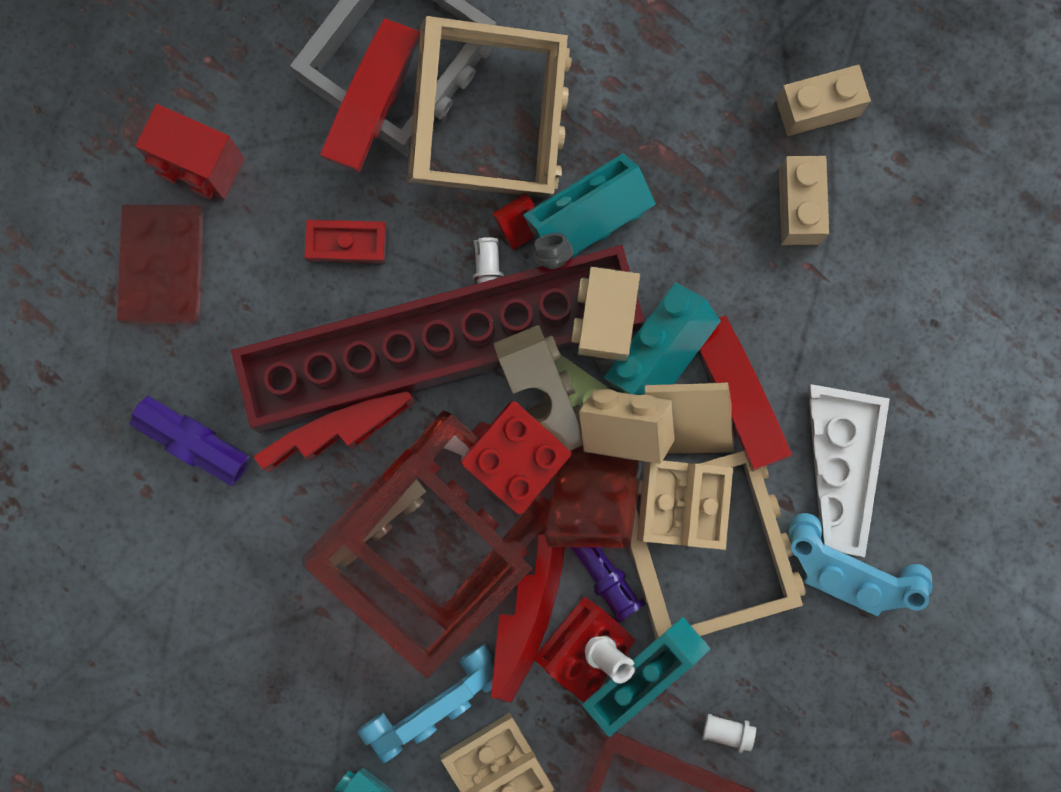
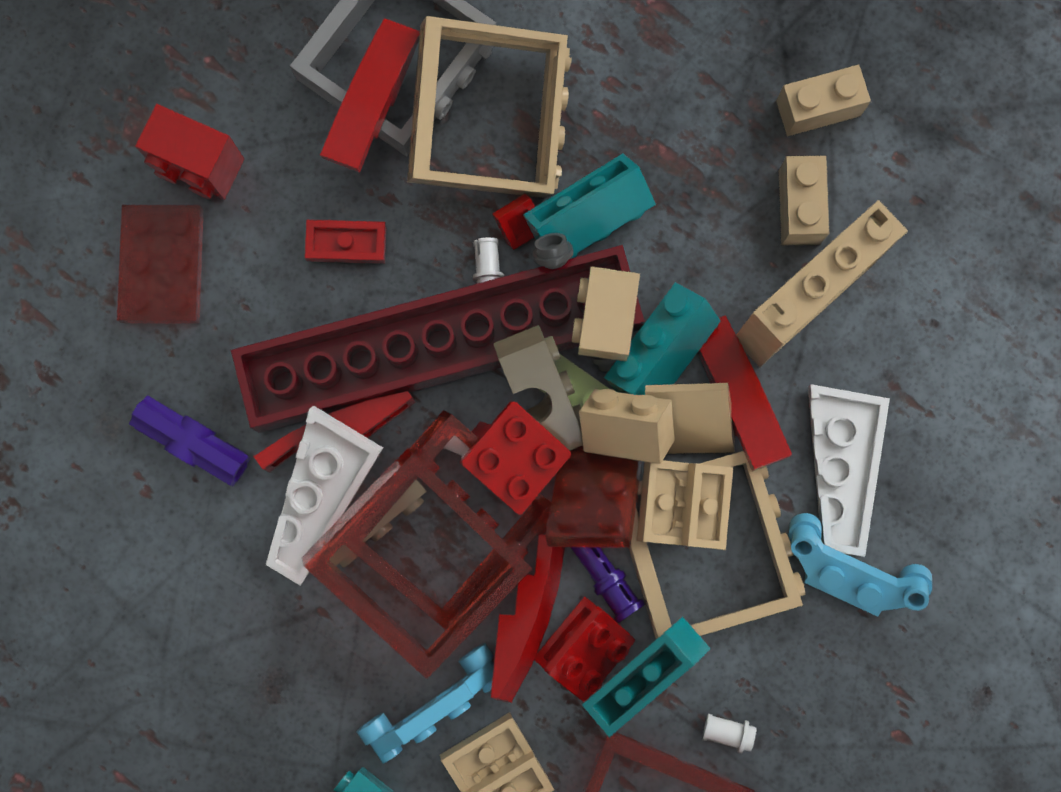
white pin [585,636,635,684] -> none
none -> white wing [266,406,383,586]
none -> tan window [736,200,908,367]

